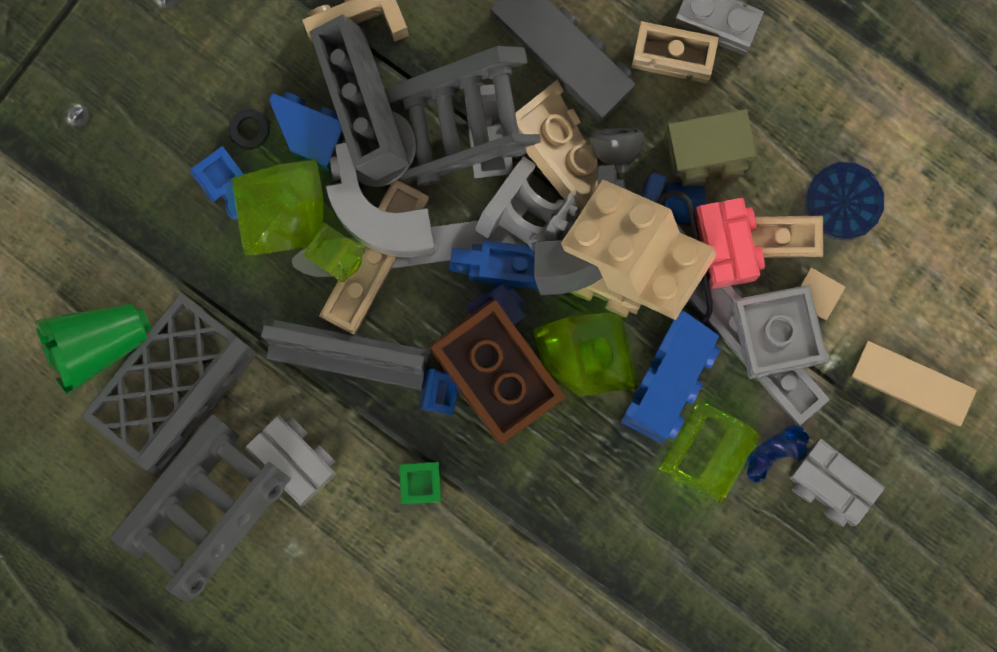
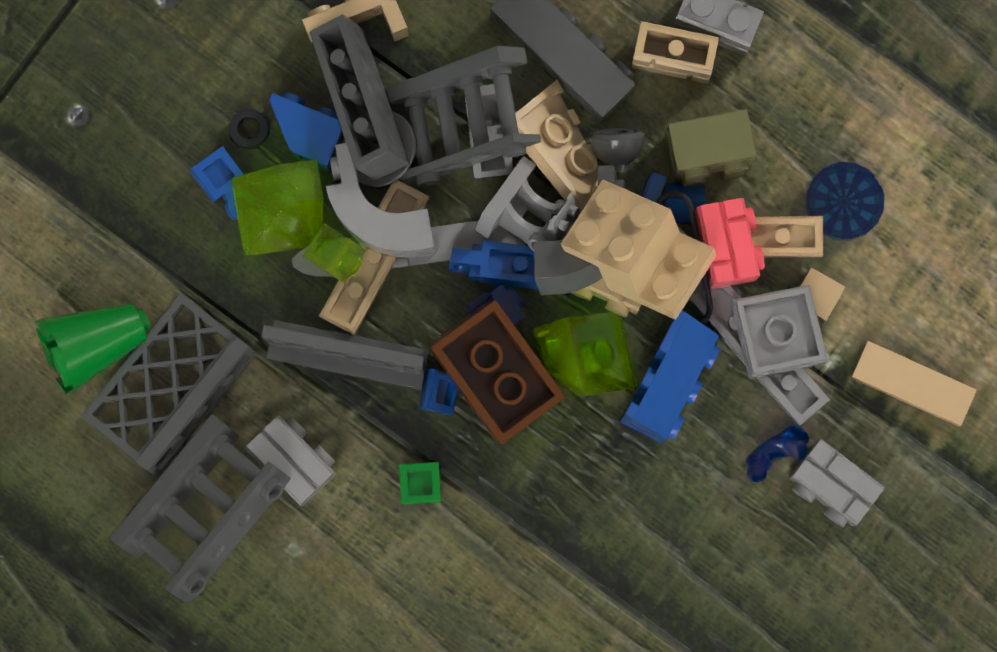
clear neon green tile [659,400,761,505] -> none

